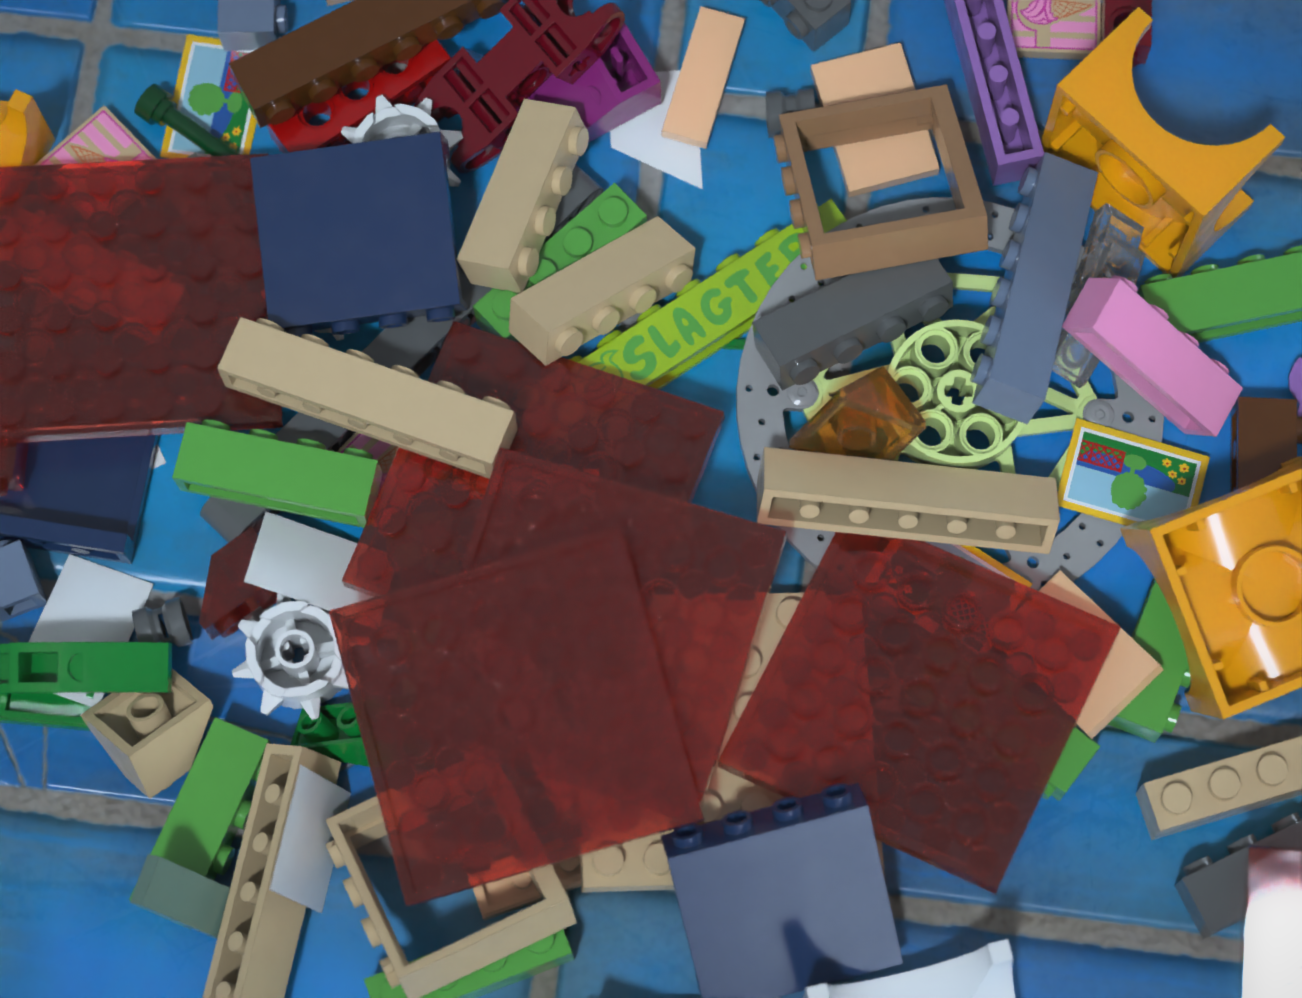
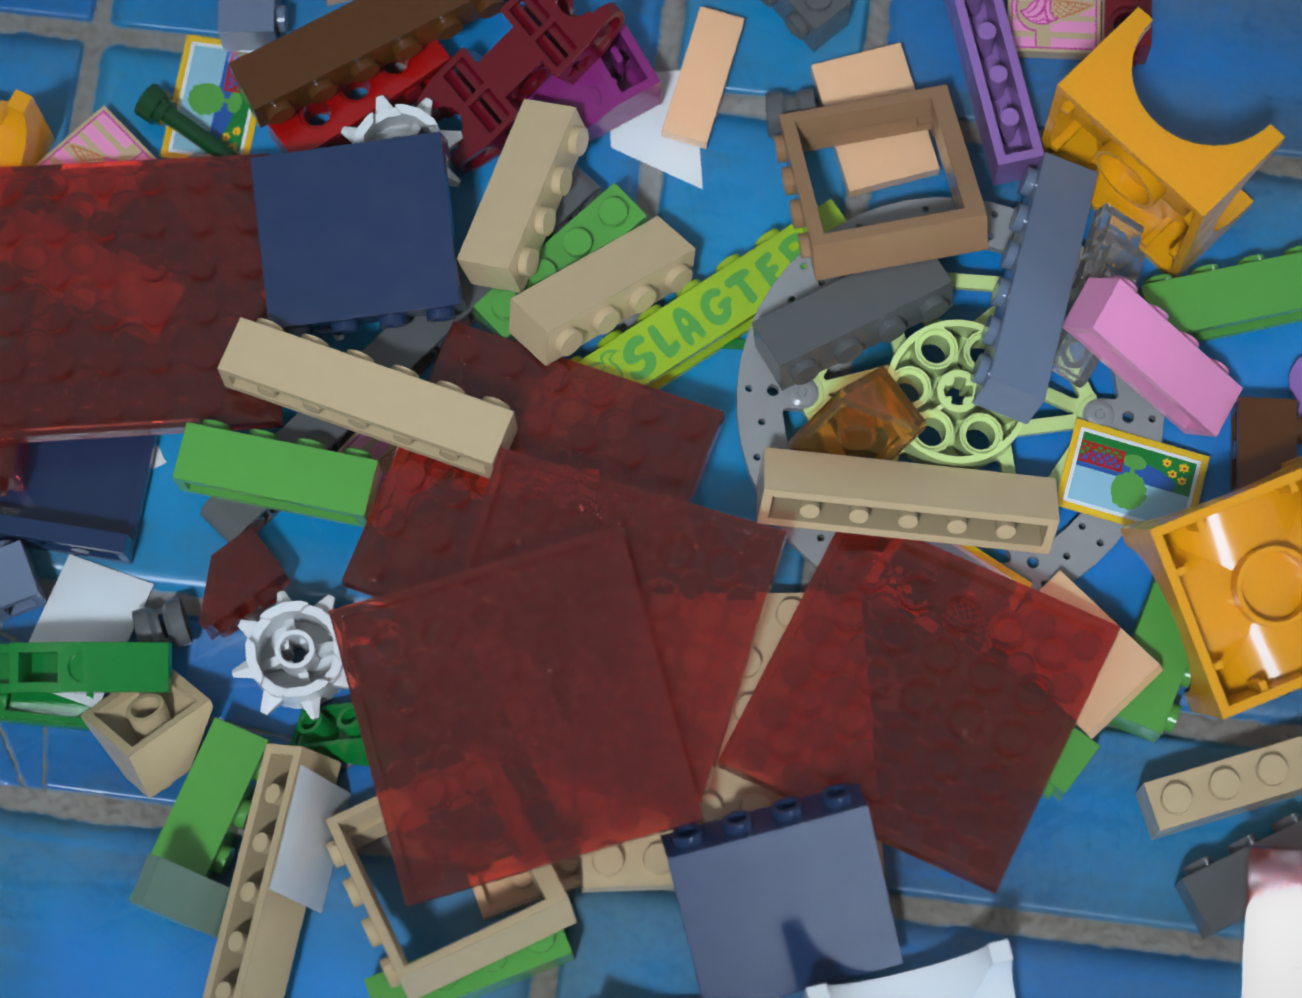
white sticker [244,512,397,628] -> none

